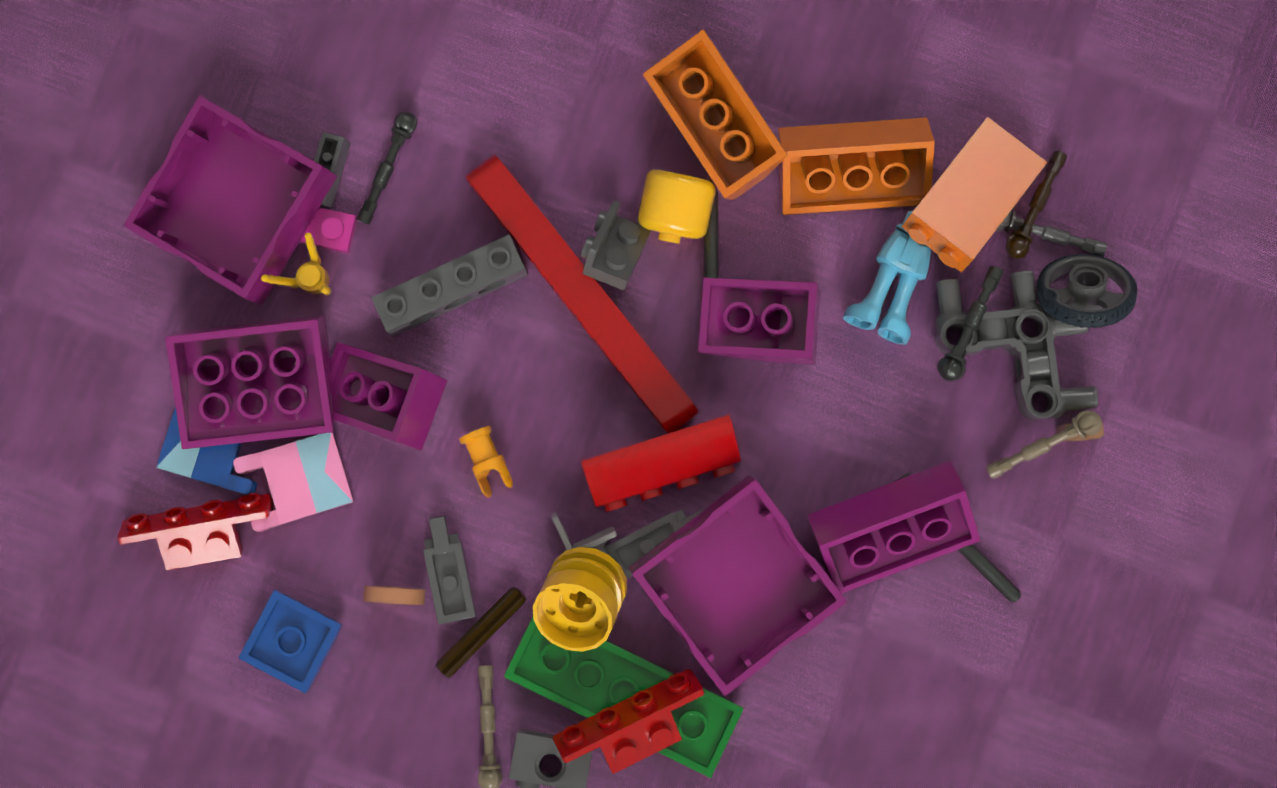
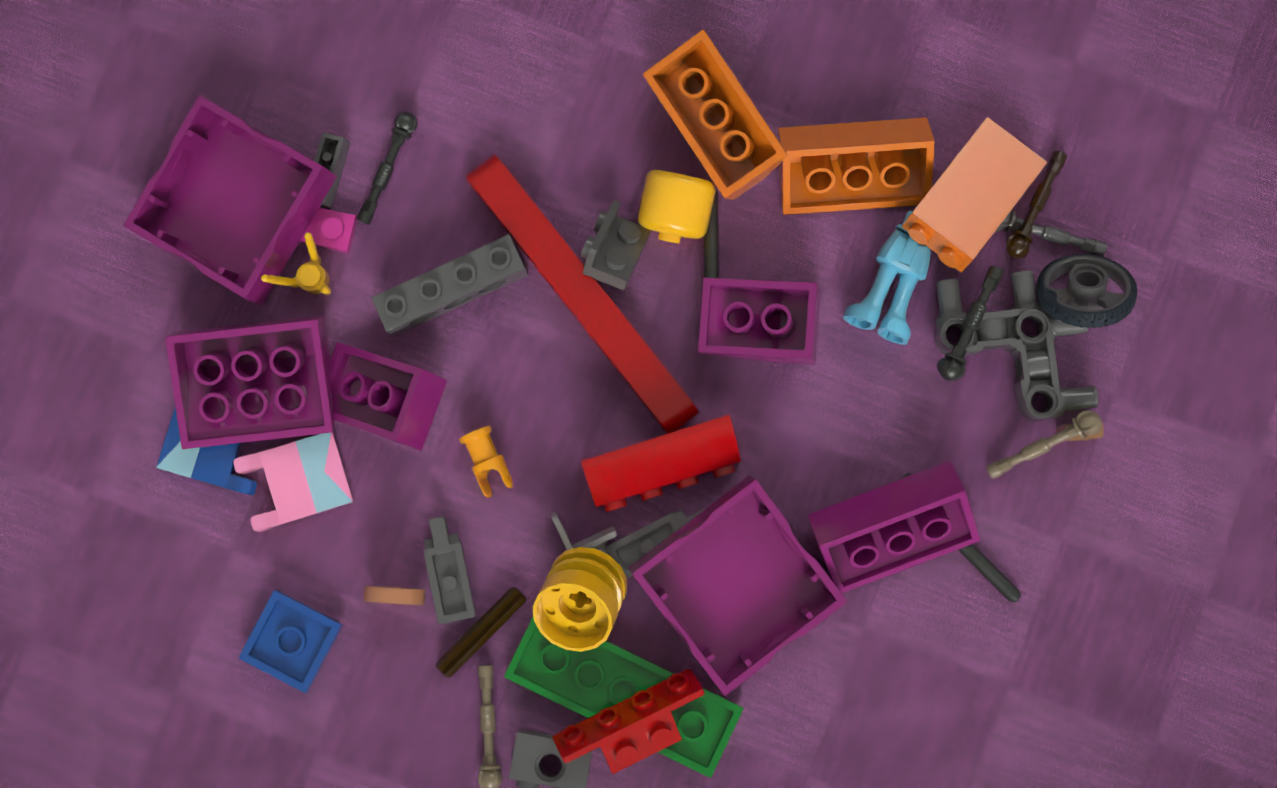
bracket [117,493,272,570] -> none

